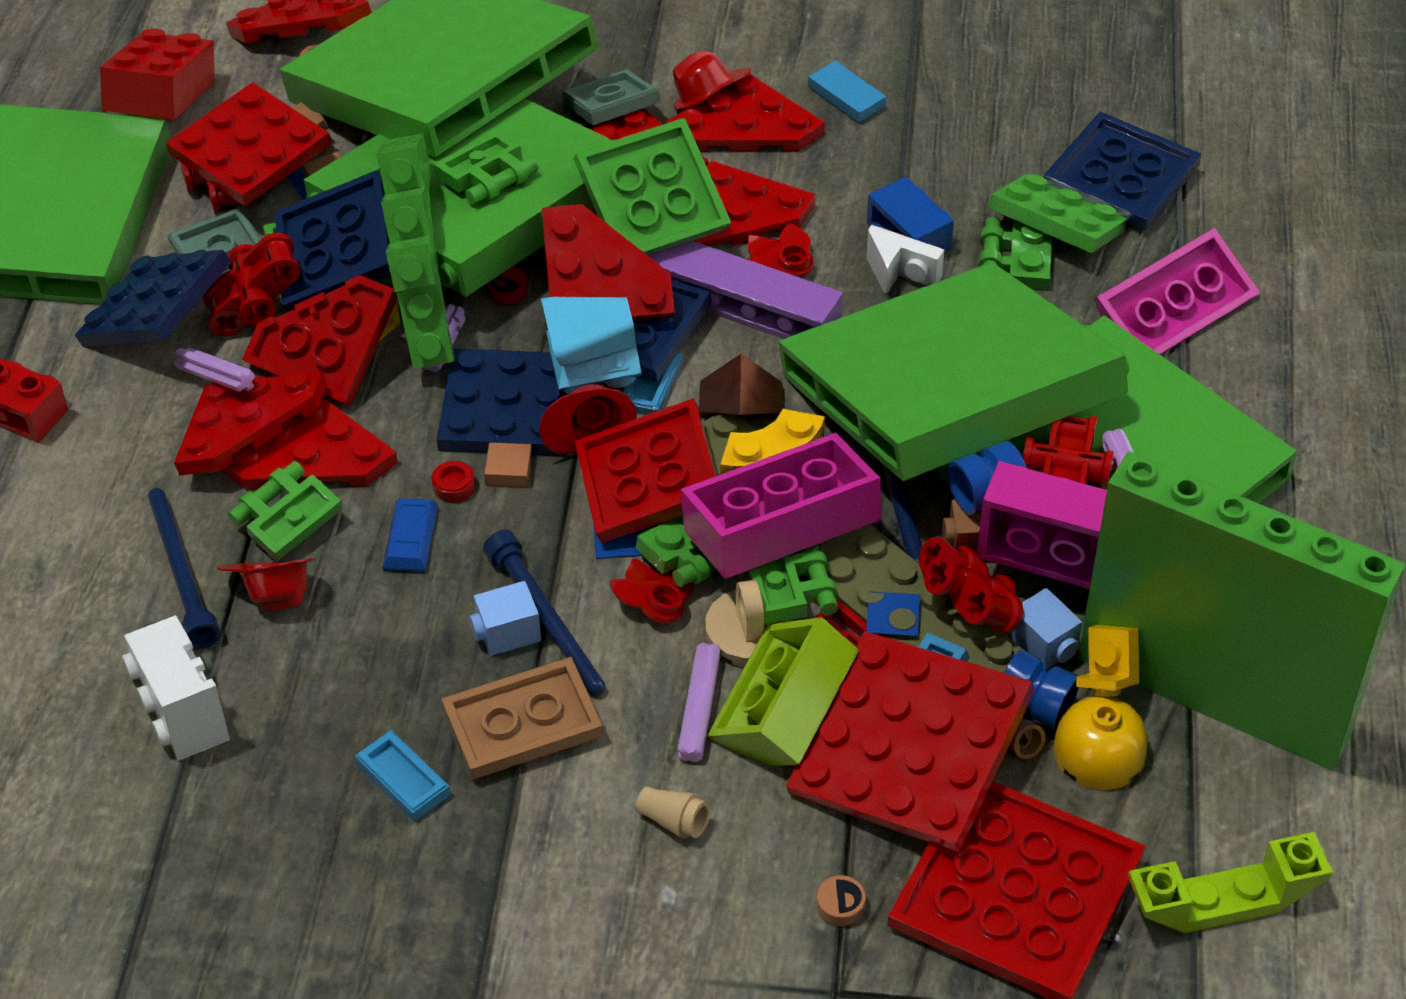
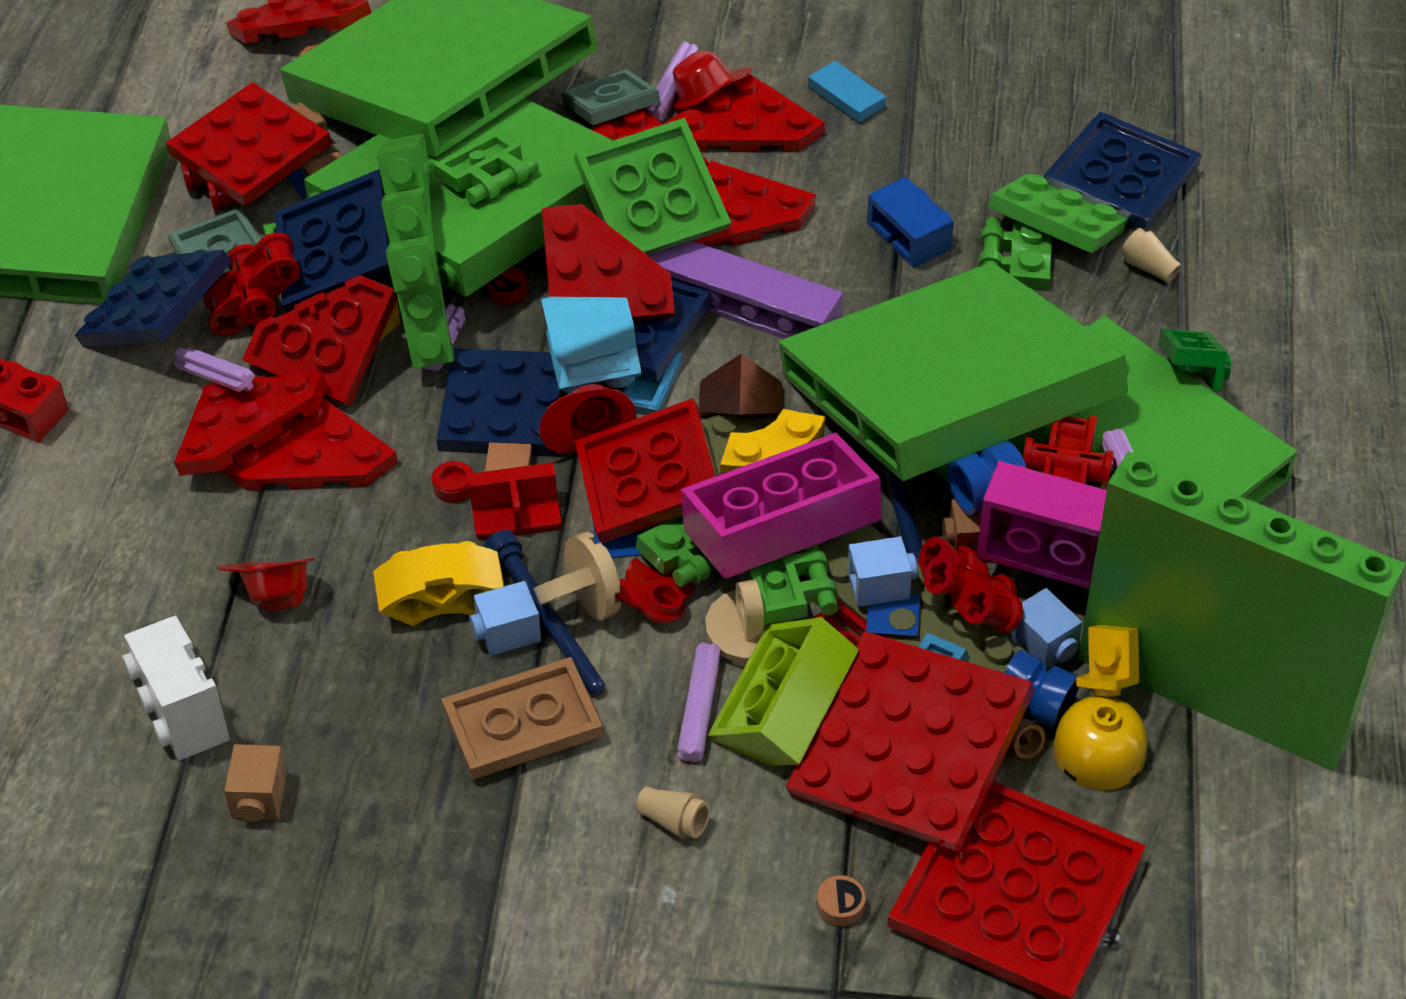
red brick [100,29,215,120] -> none
dark blue piece [148,488,221,649] -> none
bright green plate [228,461,343,562] -> none
dark azure tile [354,730,451,822] -> none
blue tile [382,498,438,573] -> none
red plate [747,223,814,278] -> none
white slope [867,225,944,294] -> none
dark pink slope [1094,228,1260,355] -> none
lime slope [1128,832,1333,933] -> none
none -> medium nougat brick [224,744,287,822]
none -> yellow brick [373,541,504,627]
none -> red panel [467,462,562,540]
none -> tan tile [534,532,621,620]
none -> lavender axle [645,42,698,122]
none -> light blue brick [847,536,918,607]
none -> tan cone [1121,228,1182,283]
none -> green bracket [1159,329,1231,392]

